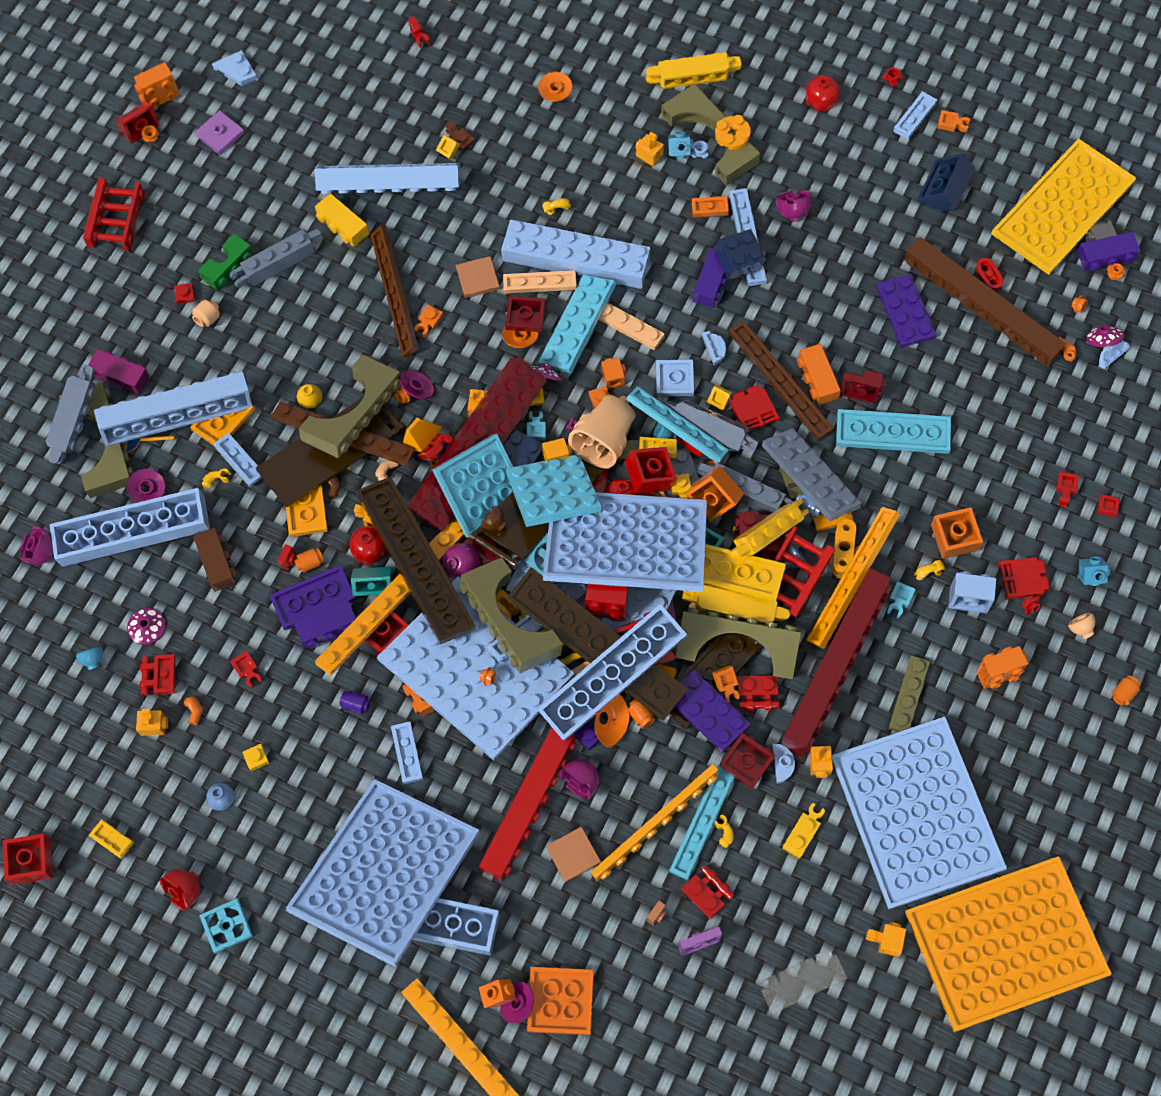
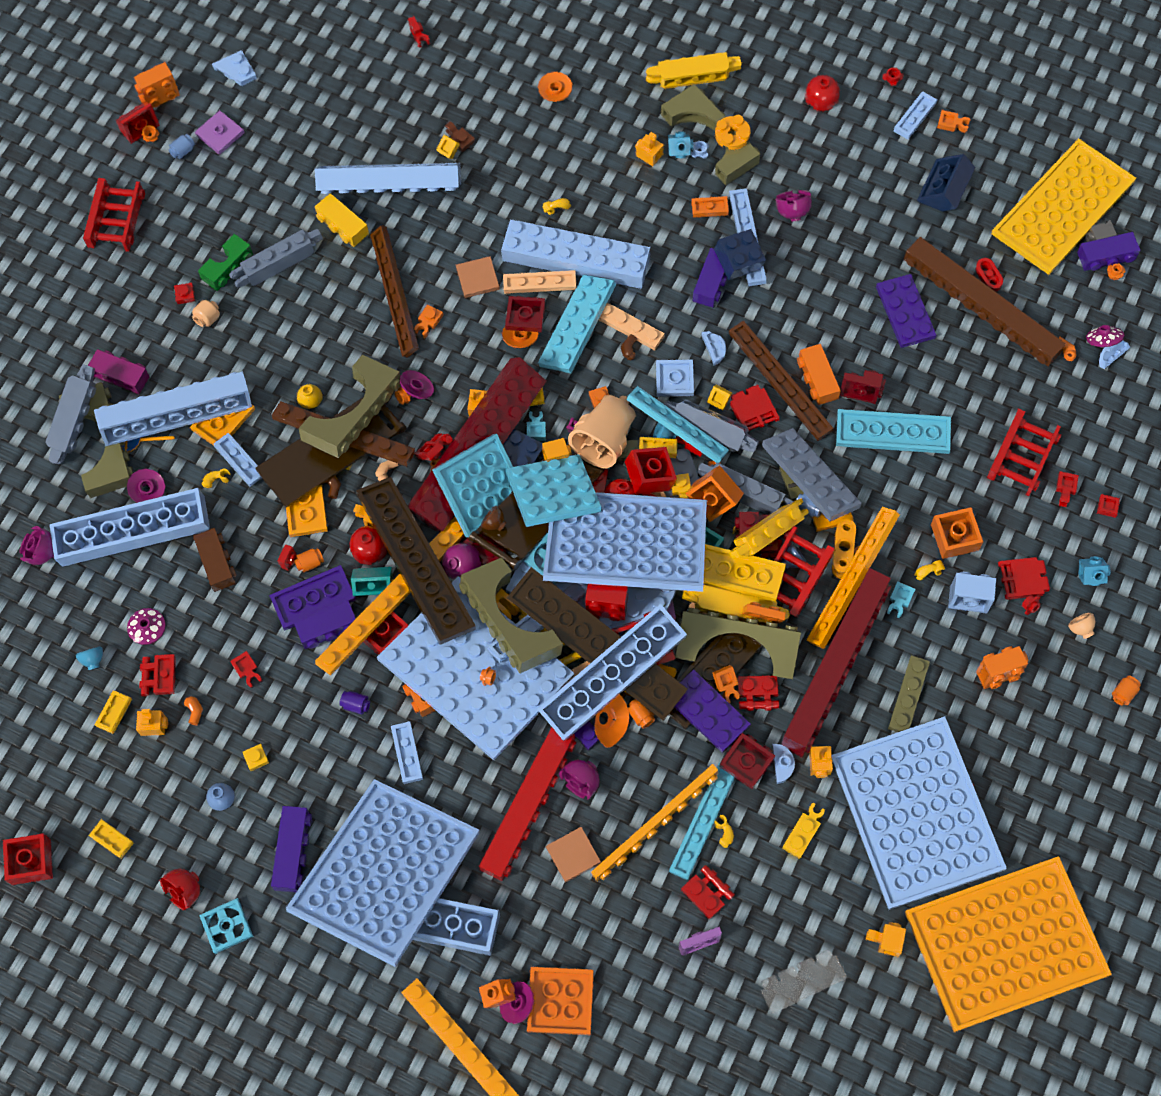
light orange slope [403,417,443,452] -> none
magenta dish [531,363,563,381] -> none
orange brick [601,358,626,389] -> none
nougat plate [647,901,666,926] -> none
orange plate [1072,296,1088,313] -> none
none -> yellow plate [95,690,132,734]
none -> medium blue brick [168,134,195,159]
none -> dark purple brick [271,806,312,892]
none -> reddish brown arm [621,334,637,361]
none -> orange plate [742,602,786,623]
none -> red fence [987,409,1061,496]

